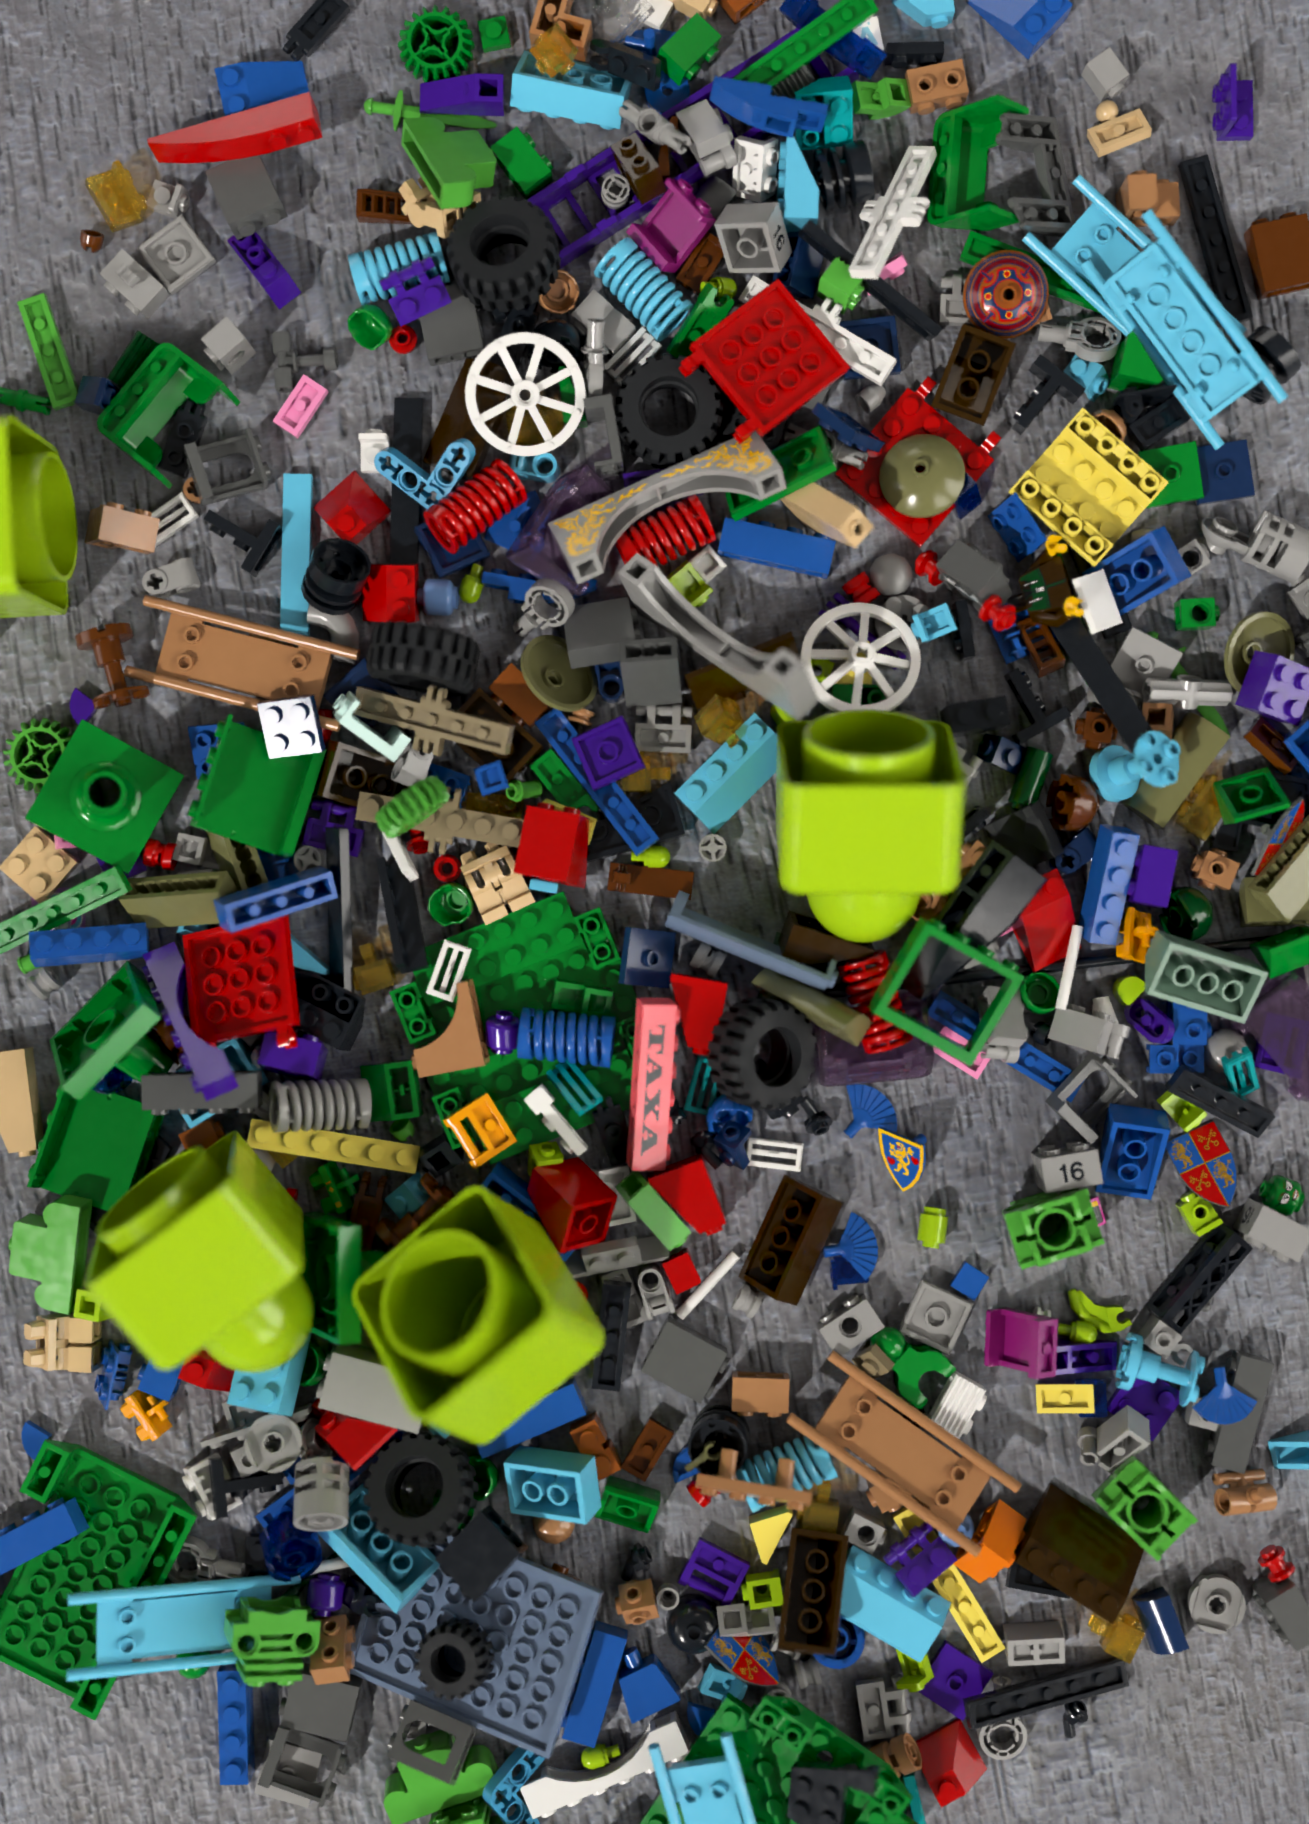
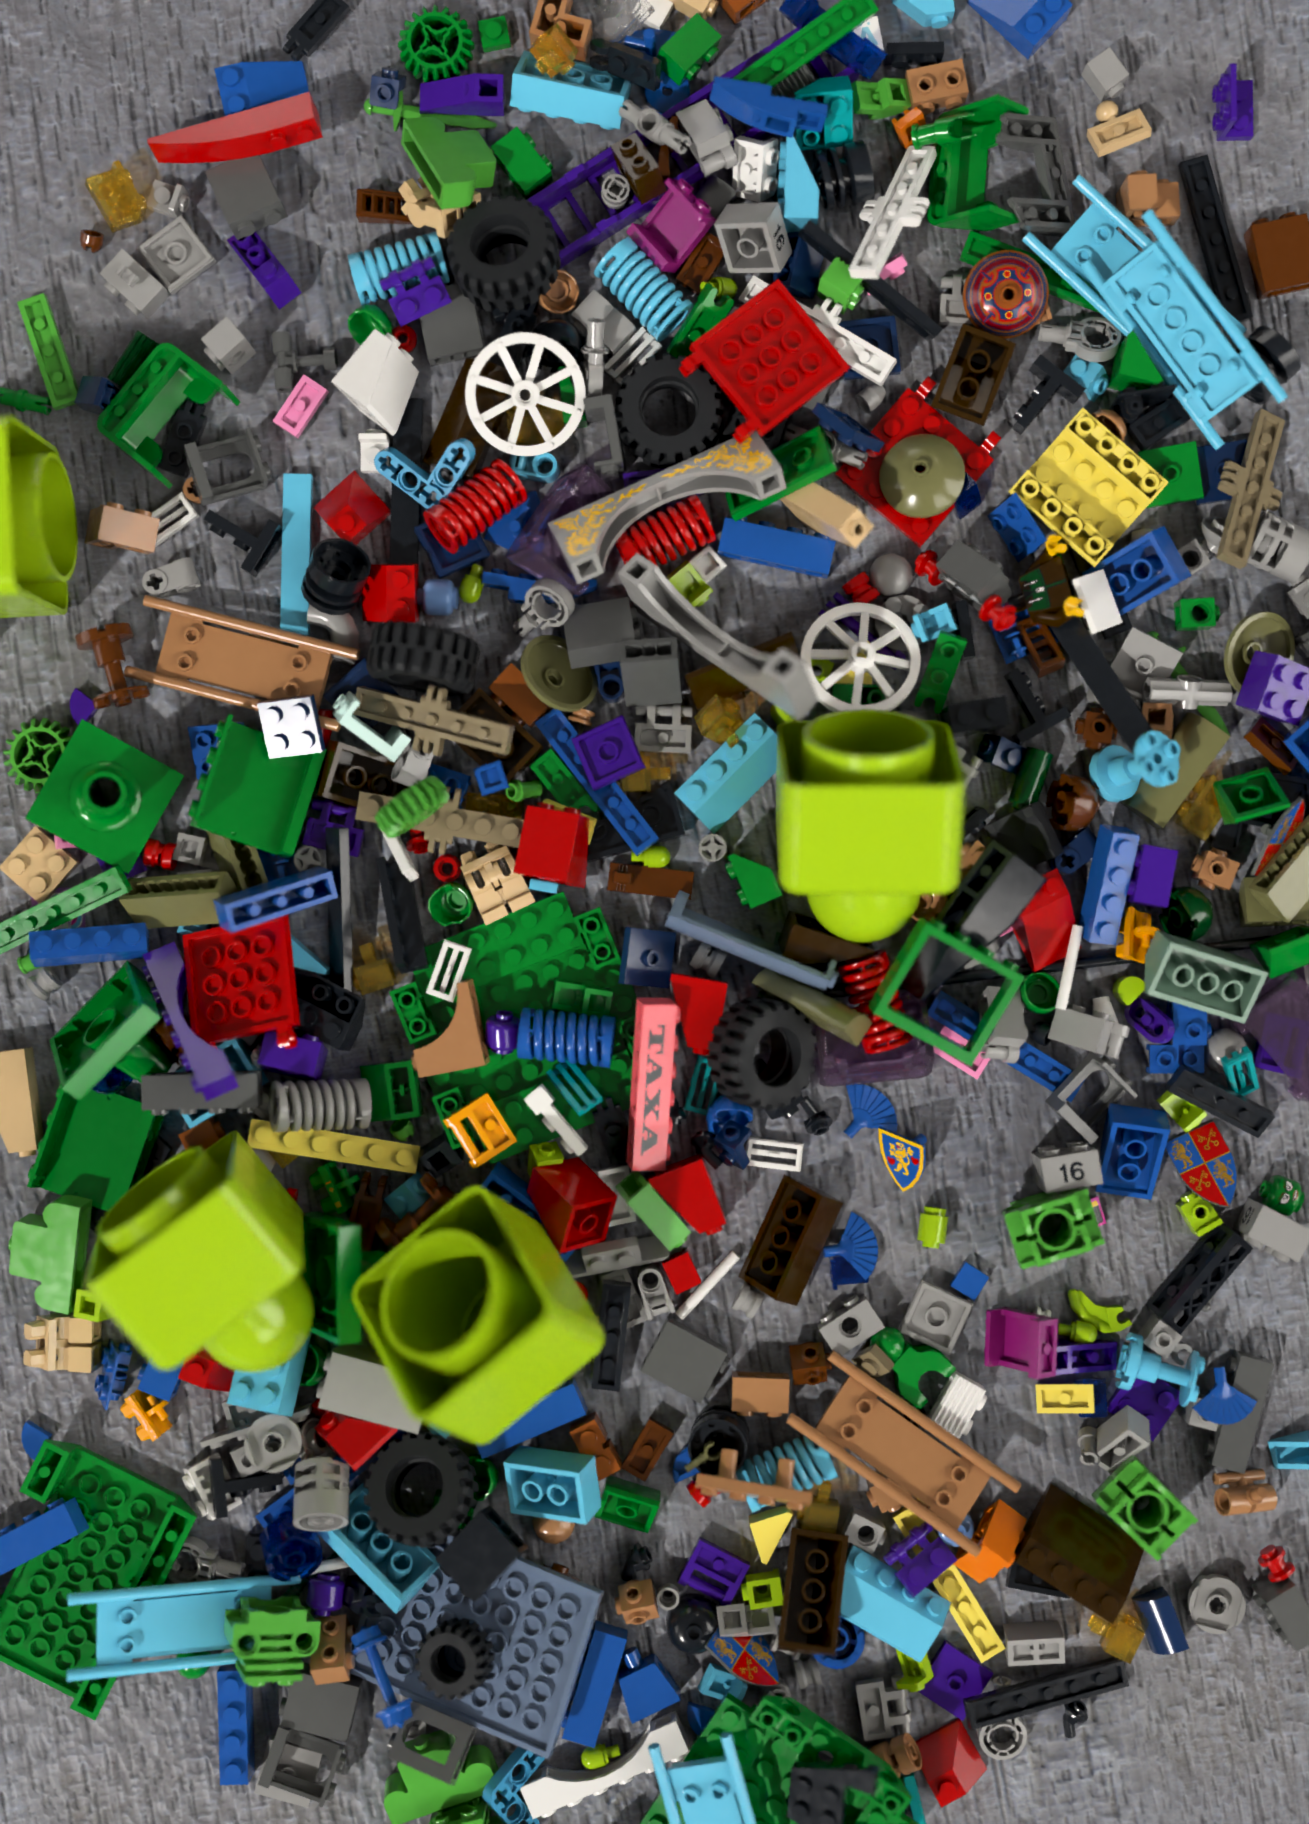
none -> white slope [331,329,419,436]
none -> blue piece [350,1625,413,1729]
none -> dark blue bracket [369,67,406,110]
none -> green slope [724,854,782,909]
none -> reddish brown brick [789,1342,832,1385]
none -> orange tile [892,107,926,149]
none -> green piece [911,112,978,150]
none -> green plate [914,630,967,714]
none -> dark tan hinge [1216,408,1285,569]

